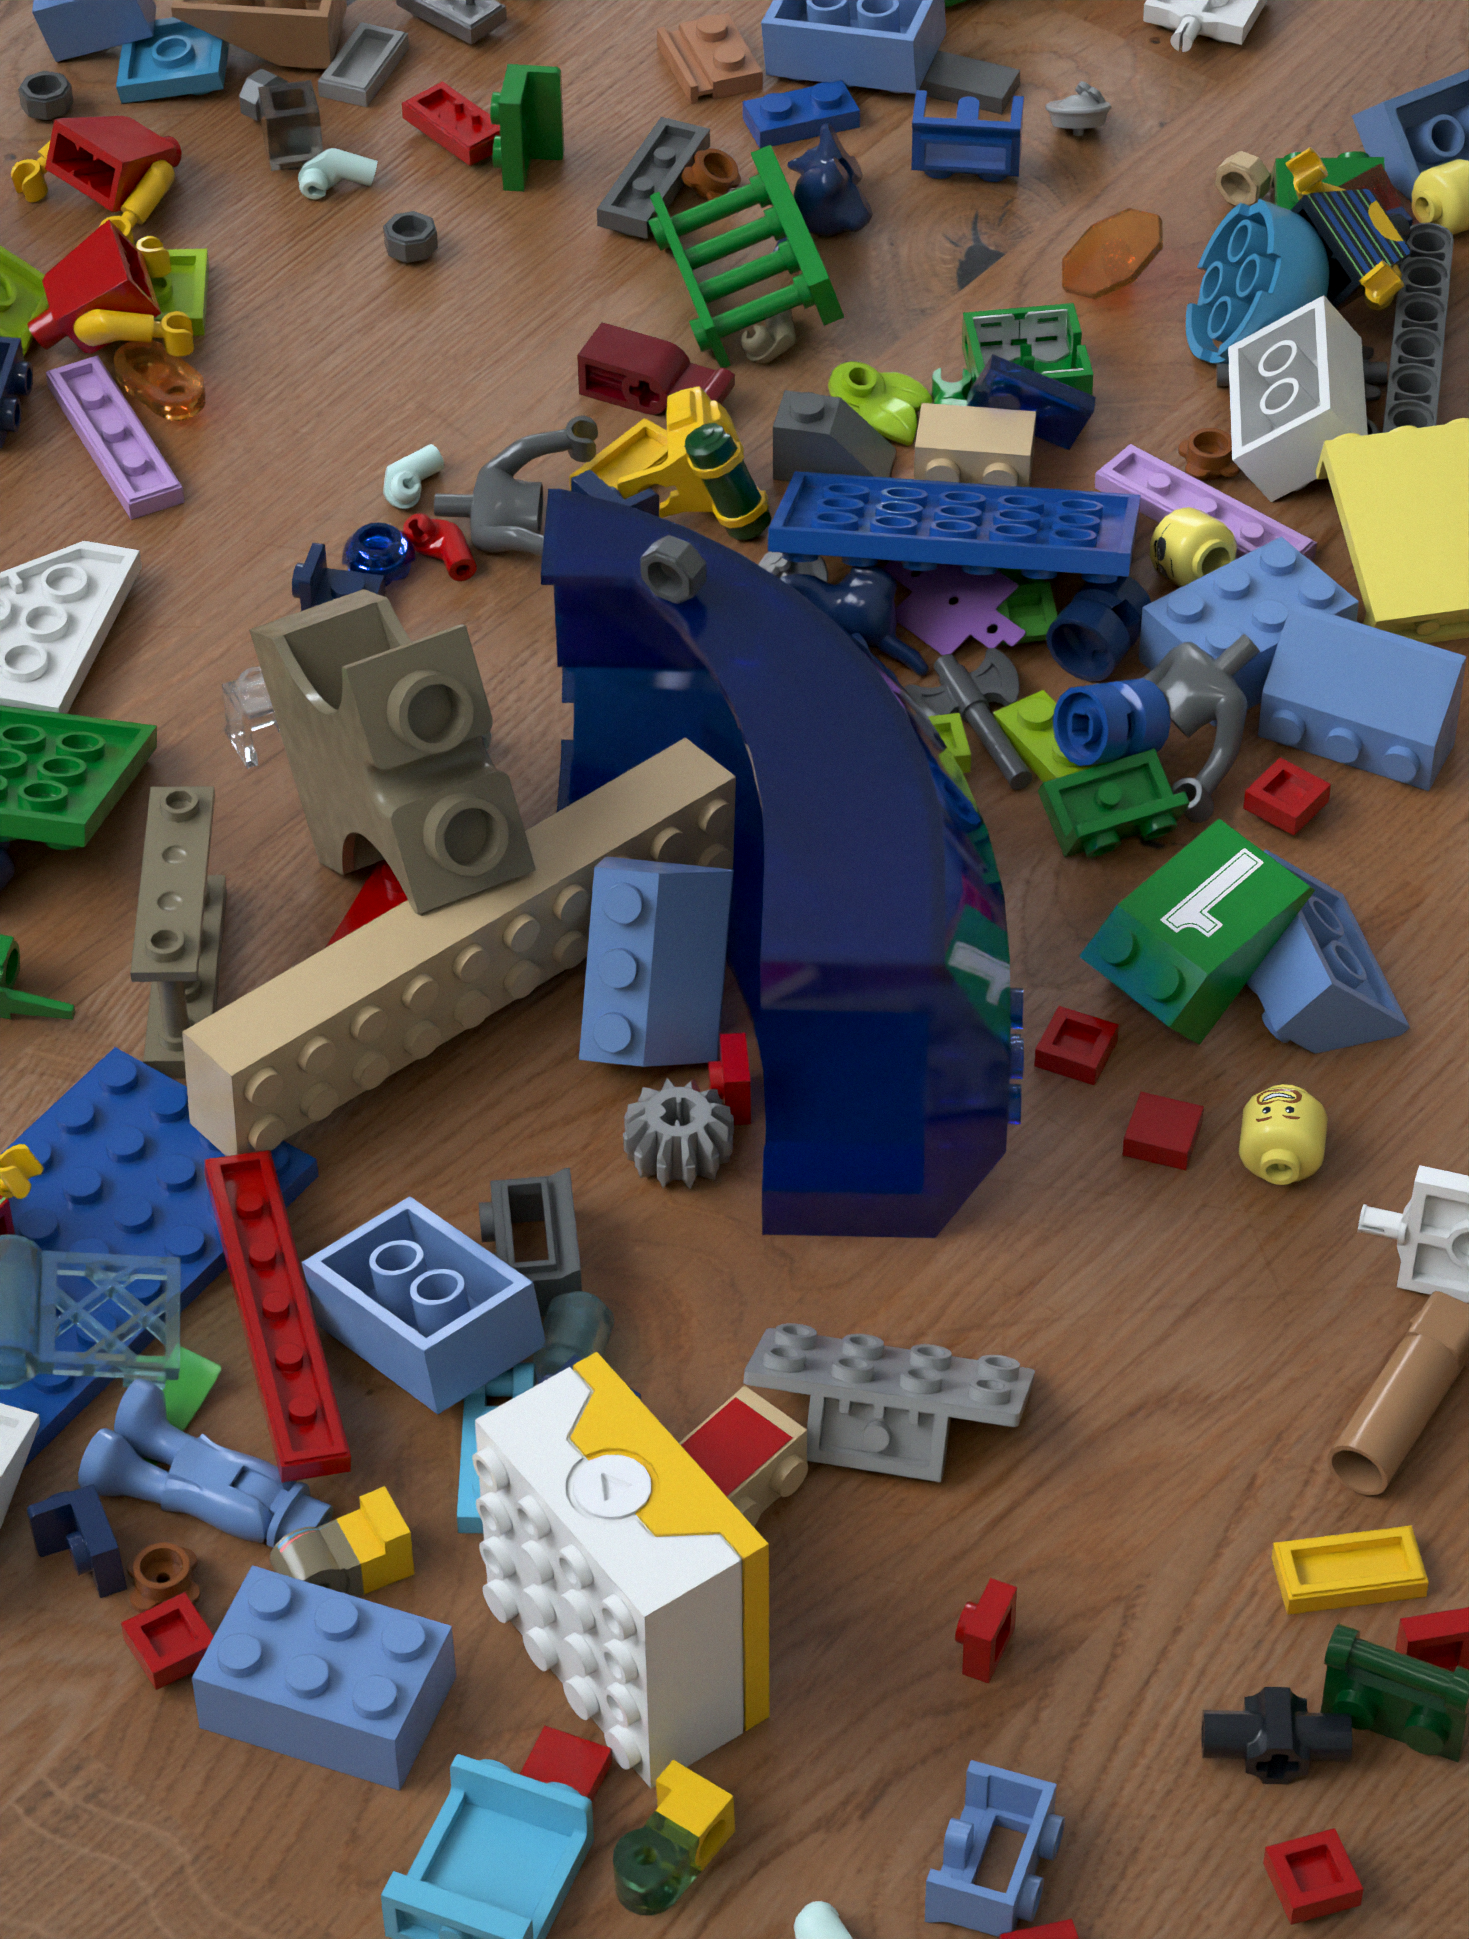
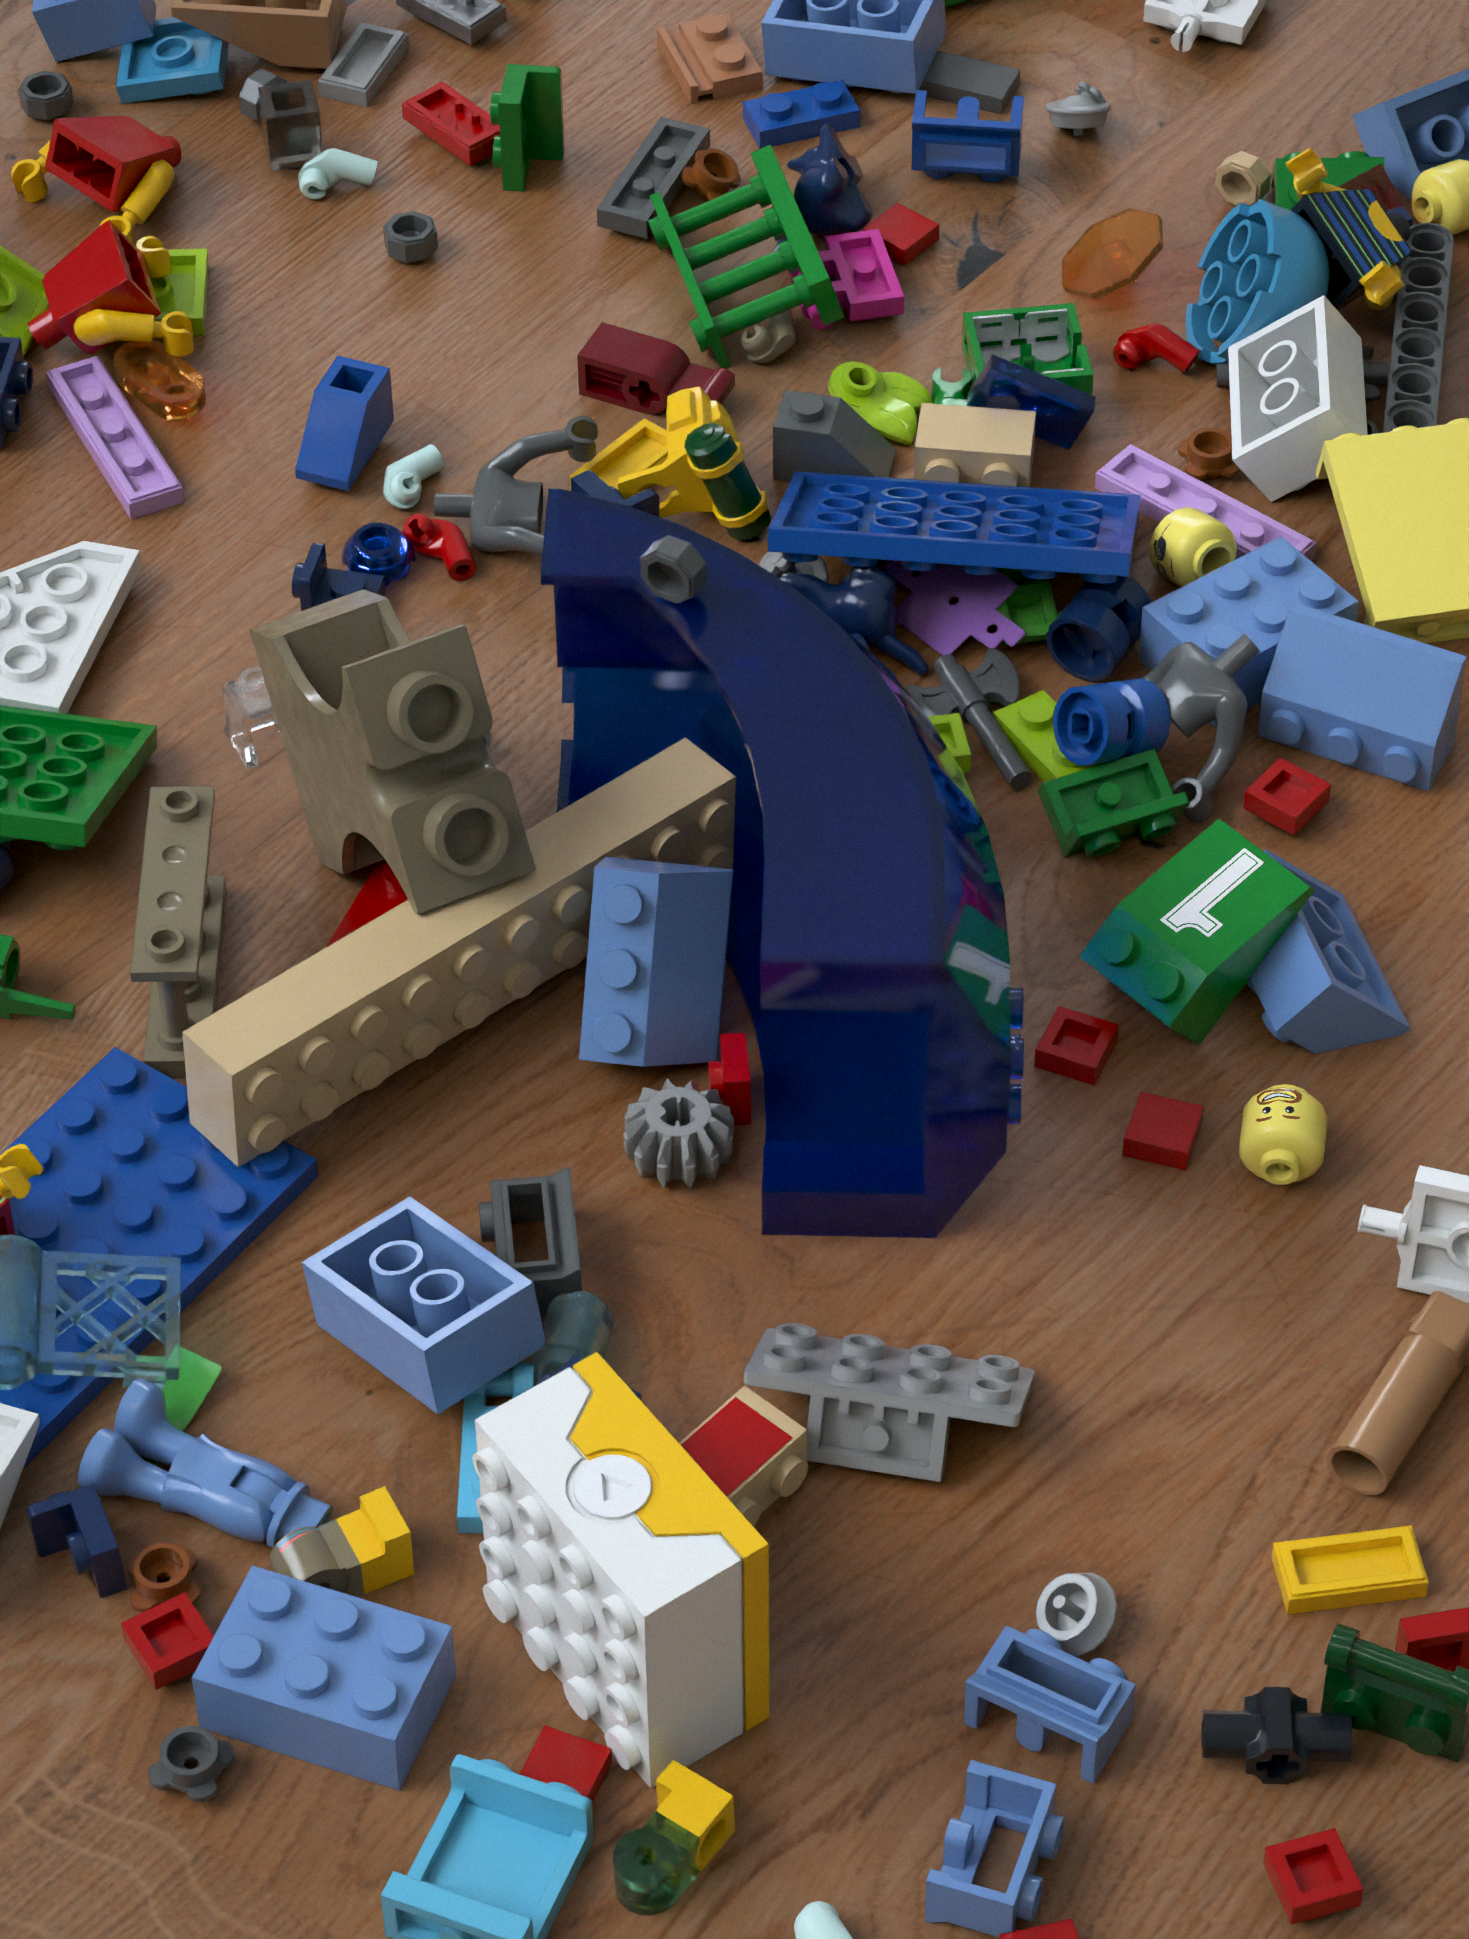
red tile [204,1150,351,1483] -> none
red plate [955,1578,1017,1684] -> none
none -> dark grey plate [148,1726,234,1802]
none -> blue slope [295,355,394,491]
none -> dark pink plate [788,229,904,330]
none -> red tile [863,203,940,266]
none -> medium blue window [964,1626,1136,1784]
none -> light grey hat [1035,1573,1118,1657]
none -> red arm [1113,323,1201,374]

